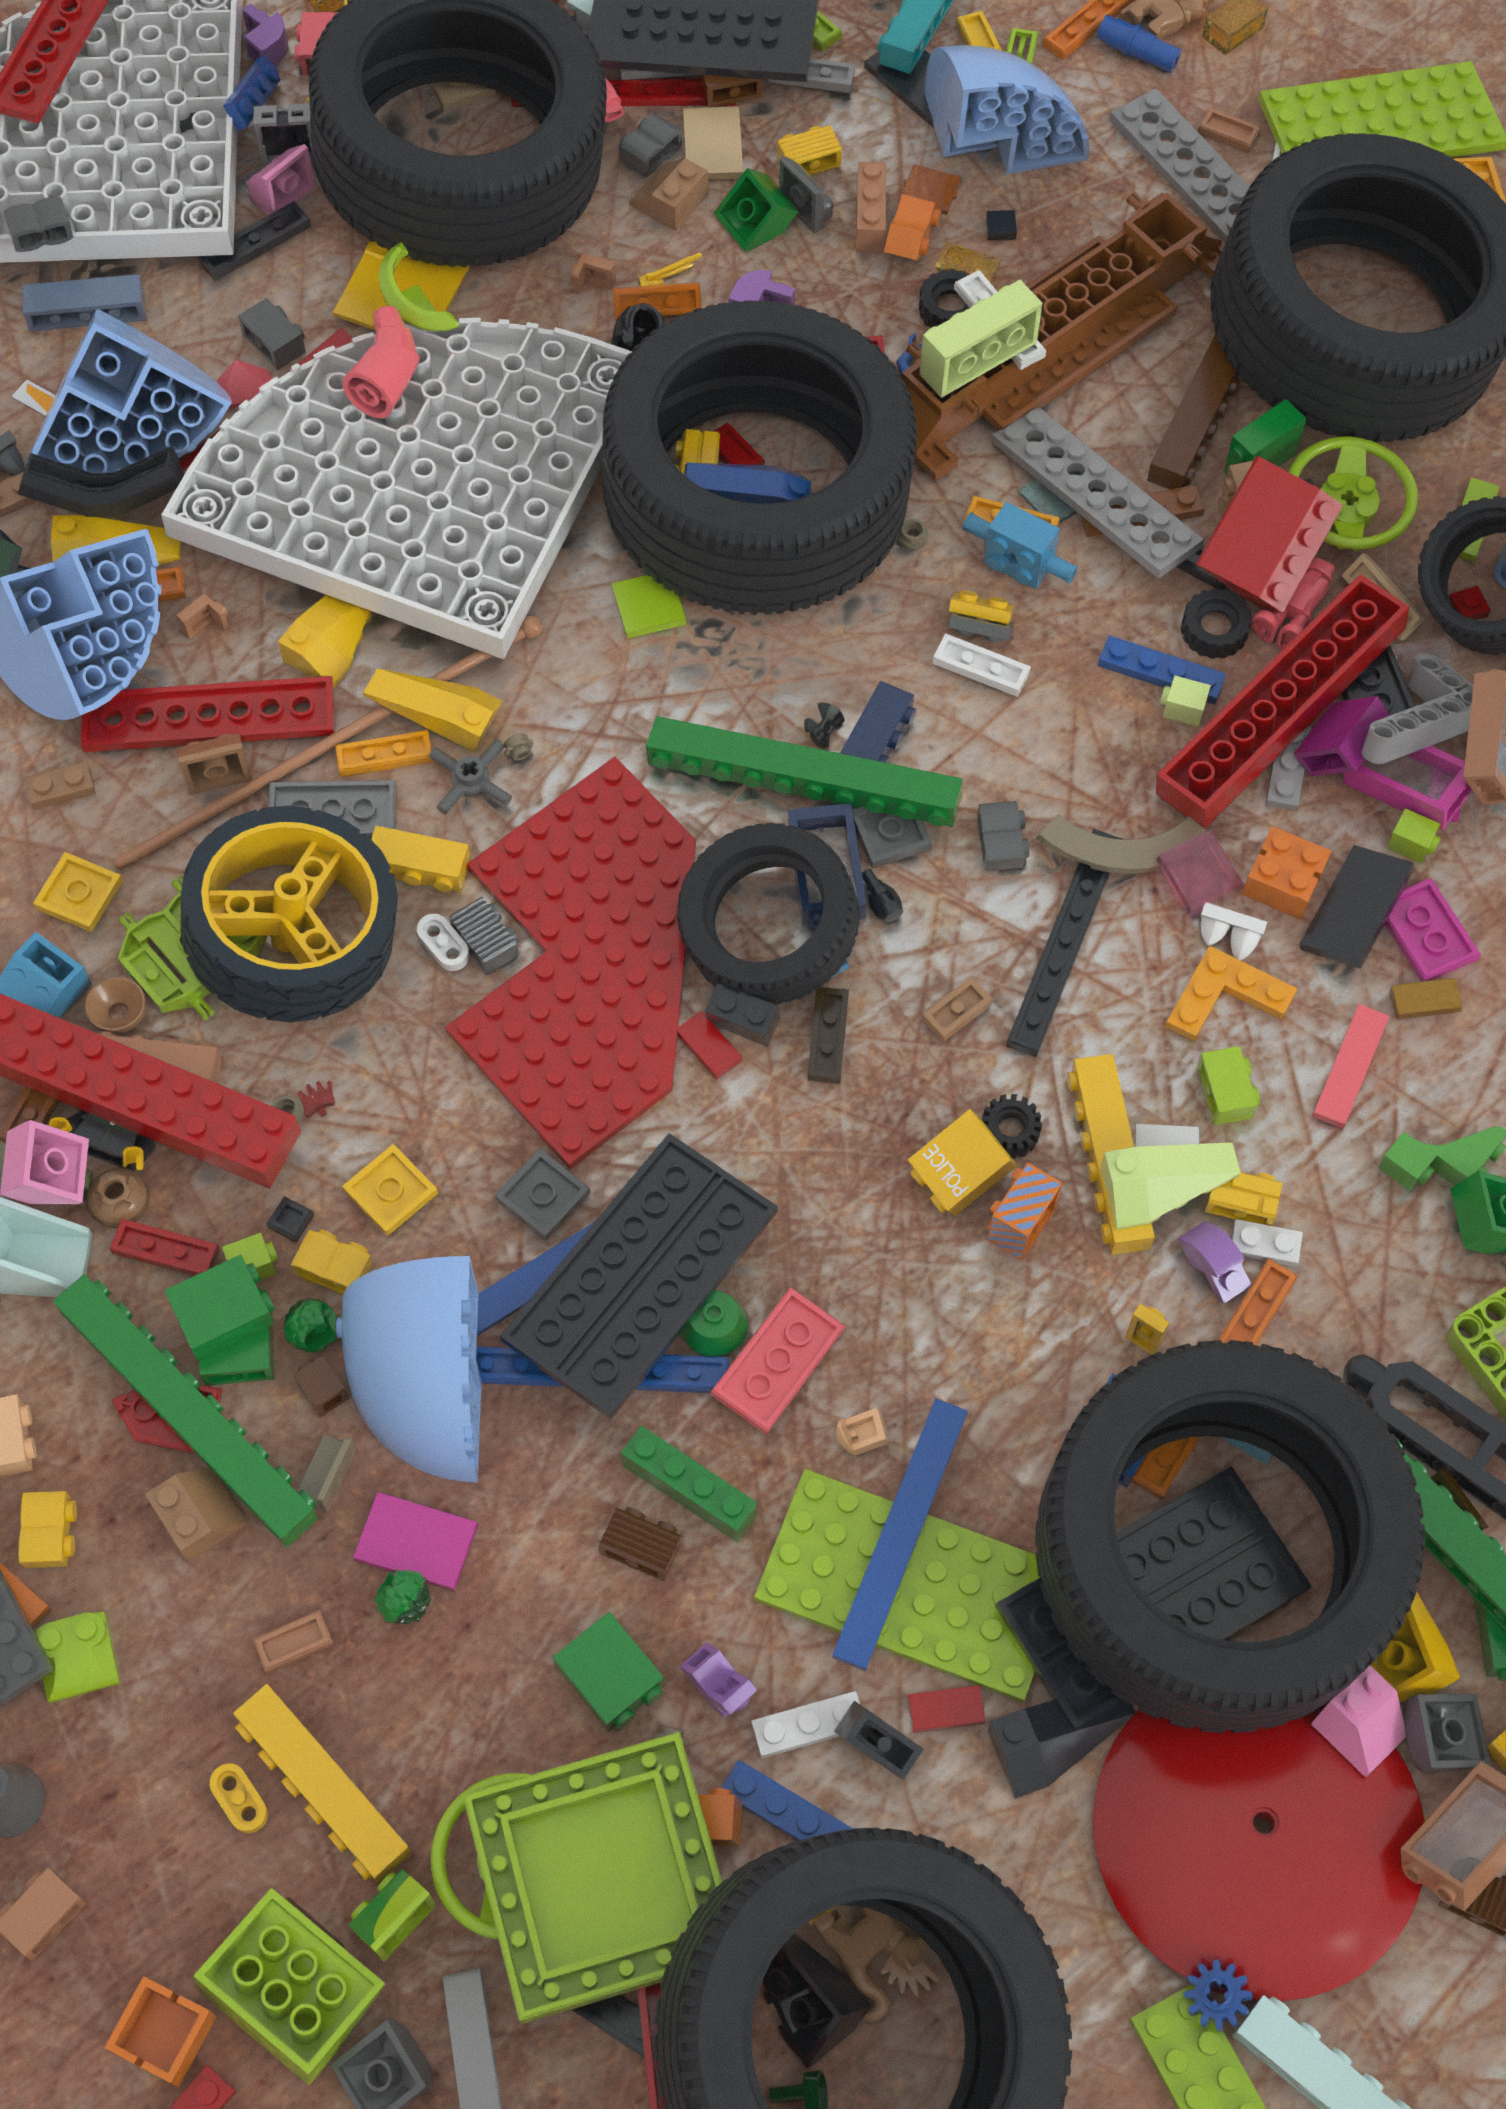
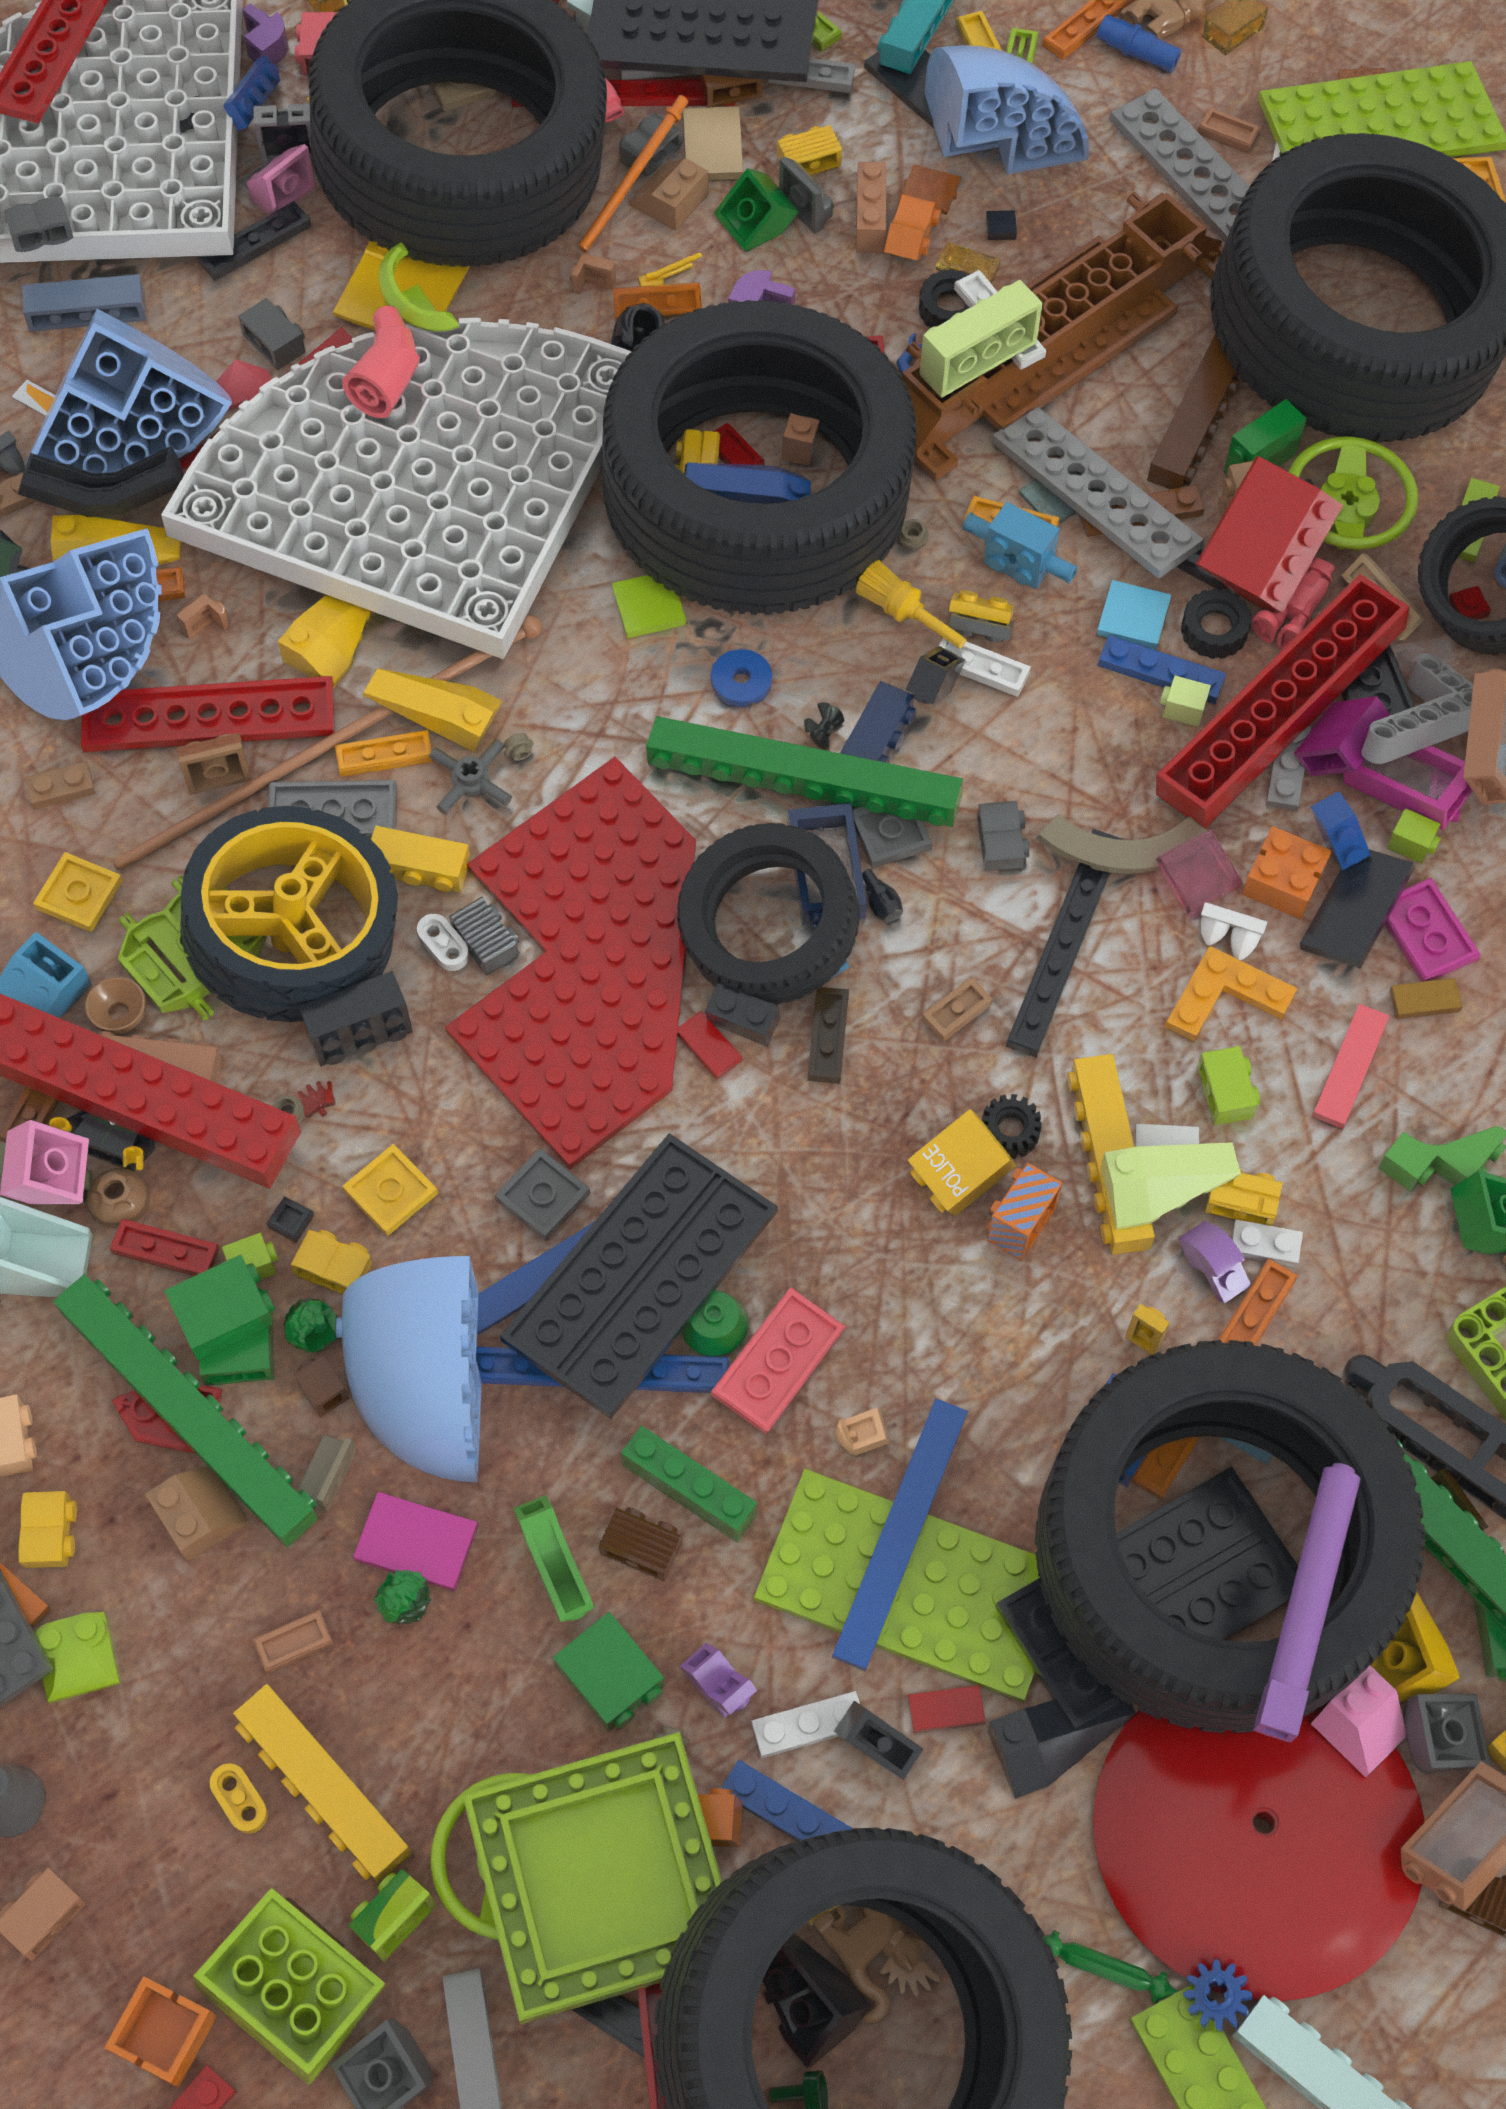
none -> black brick [299,971,413,1067]
none -> bright green arch [513,1495,594,1622]
none -> orange bar [578,95,688,253]
none -> blue tile [711,649,773,707]
none -> nougat brick [781,413,819,466]
none -> yellow piece [856,560,966,649]
none -> black brick [906,646,966,704]
none -> green wheel [1043,1930,1178,2003]
none -> medium azure tile [1097,580,1171,650]
none -> medium lavender brick [1253,1463,1360,1743]
none -> blue brick [1310,791,1371,871]

